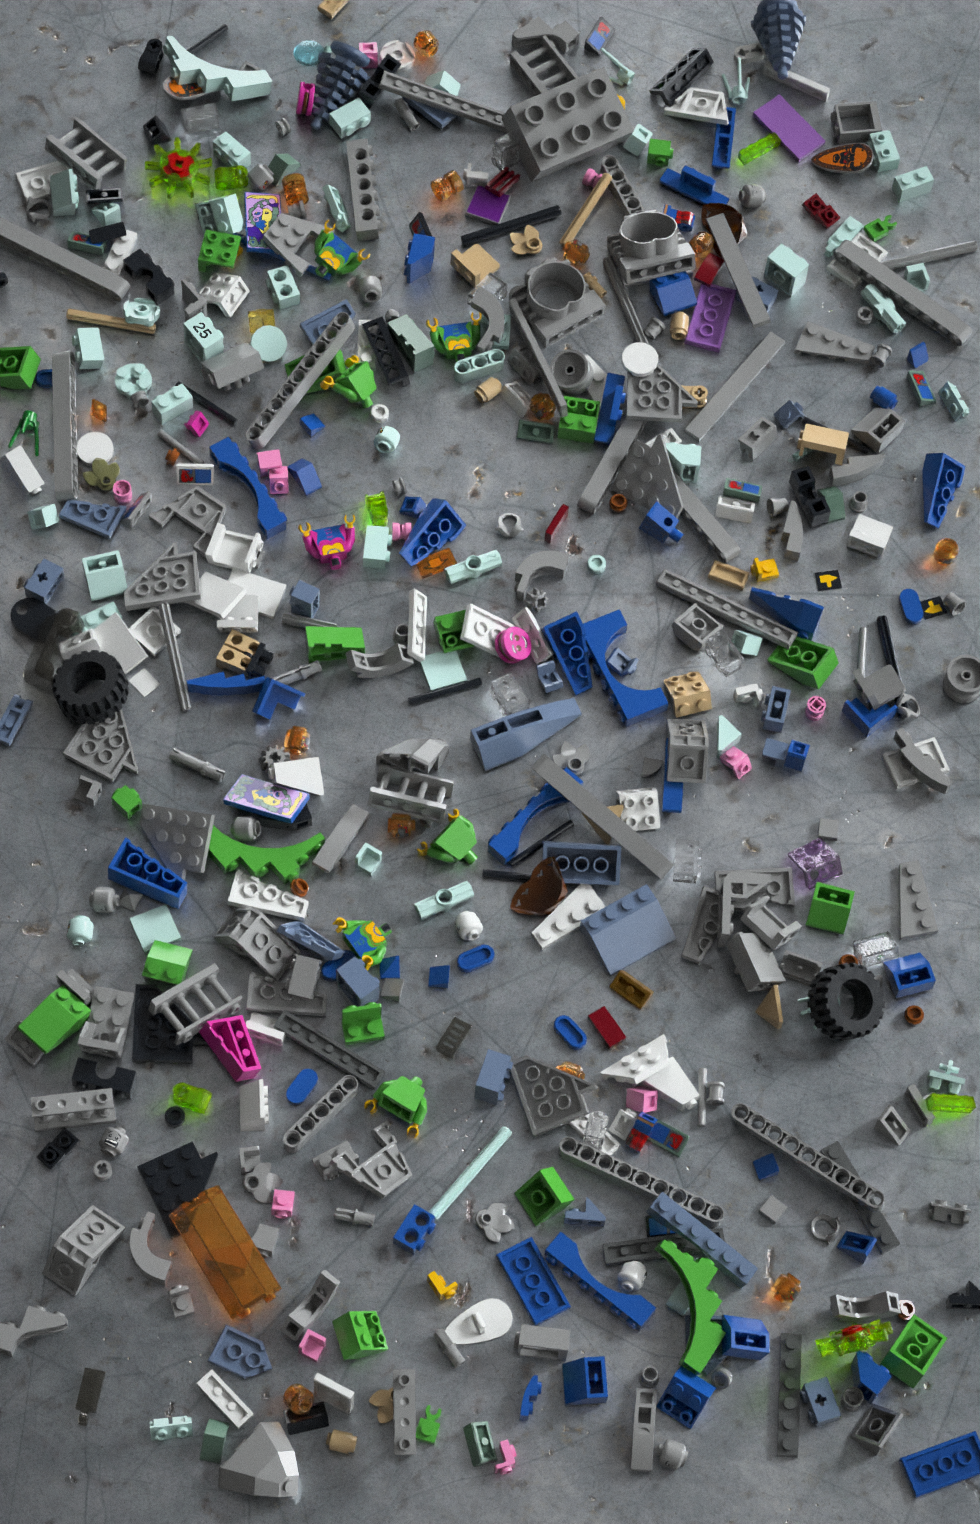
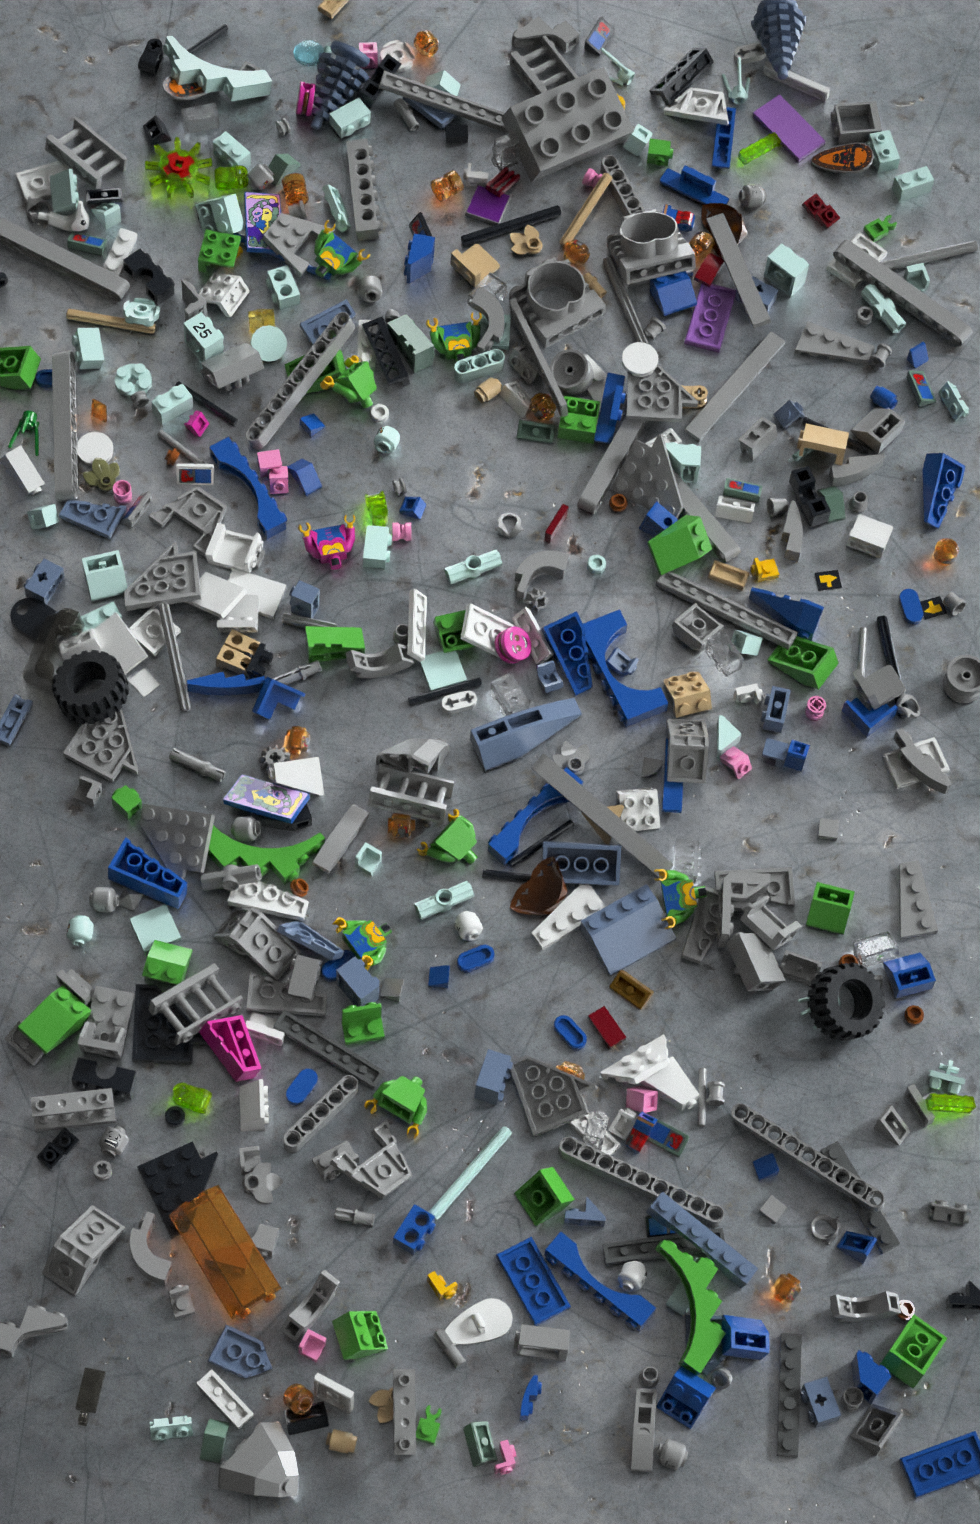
black slope [89,222,127,244] -> none
bright pink bracket [271,1189,295,1219] -> none
blue slope [379,956,400,979] -> none
blue wedge [399,498,467,567] -> none
clear orange tile [415,548,457,579] -> none
clear smoke slope [436,1017,472,1059] -> none
light grey plate [475,1203,515,1242] -> none
blue slope [562,1356,608,1405] -> none
tan brick [670,312,689,340] -> none
tan slope [755,985,783,1029] -> none
clear purple bracket [788,838,843,890] -> none
clear neon green gear [815,1319,893,1357] -> none
light aqua hinge [824,216,864,258] -> none
none -> white animal [38,201,89,232]
none -> light grey piece [201,864,262,891]
none -> white beam [441,690,477,714]
none -> black piece [445,125,468,144]
none -> bright green slope [647,515,712,575]
none -> torso [654,869,707,929]

